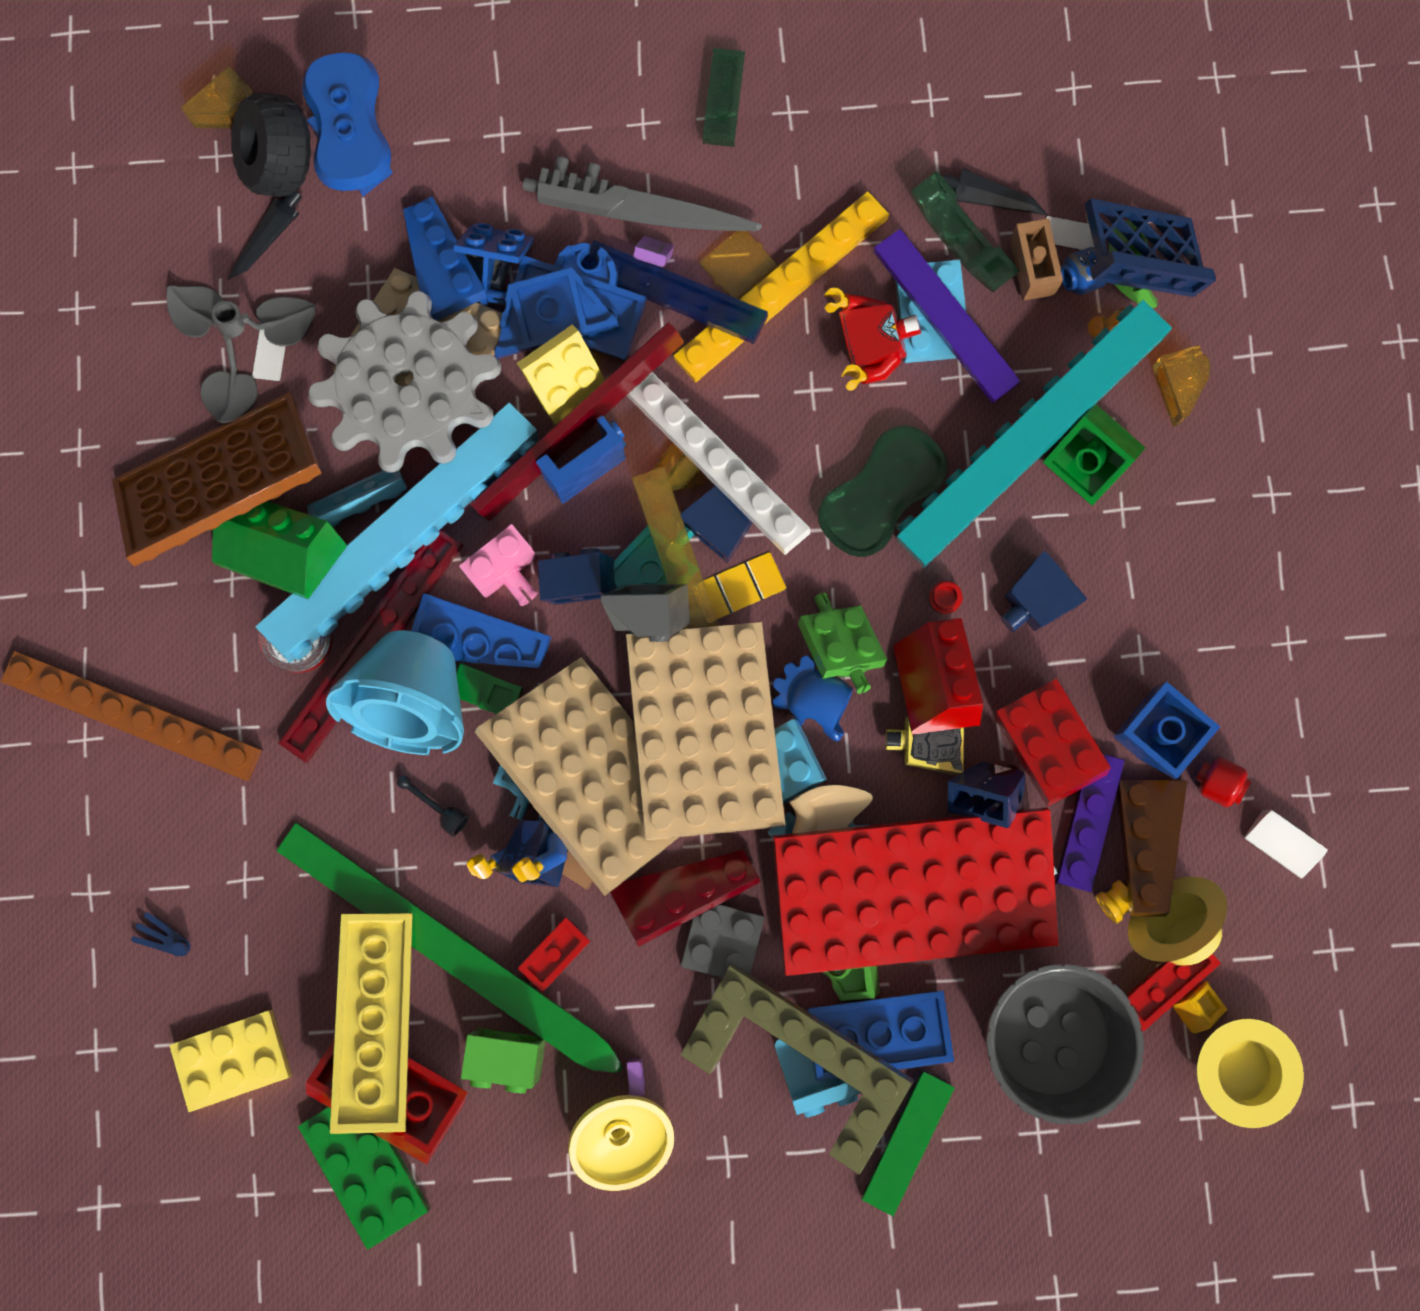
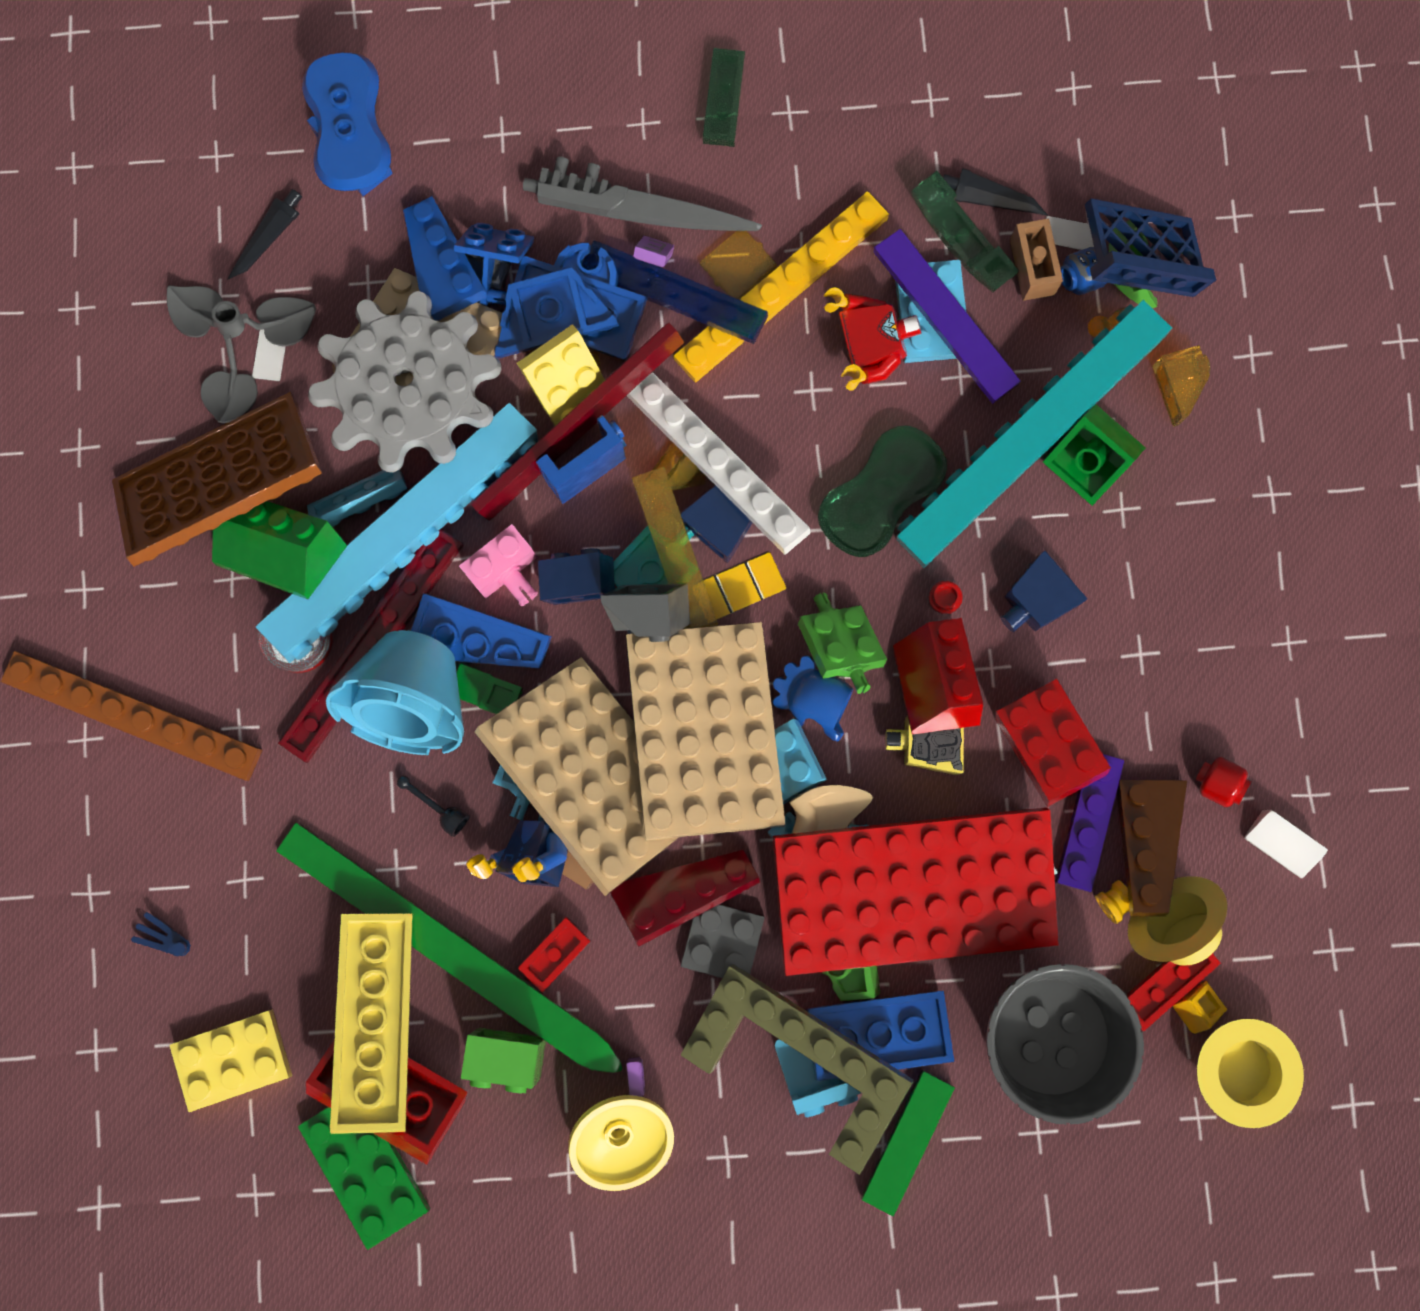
clear yellow slope [181,66,254,129] -> none
black tyre [231,93,311,196] -> none
dark blue torso [948,762,1025,828] -> none
blue slope [1112,681,1220,779] -> none

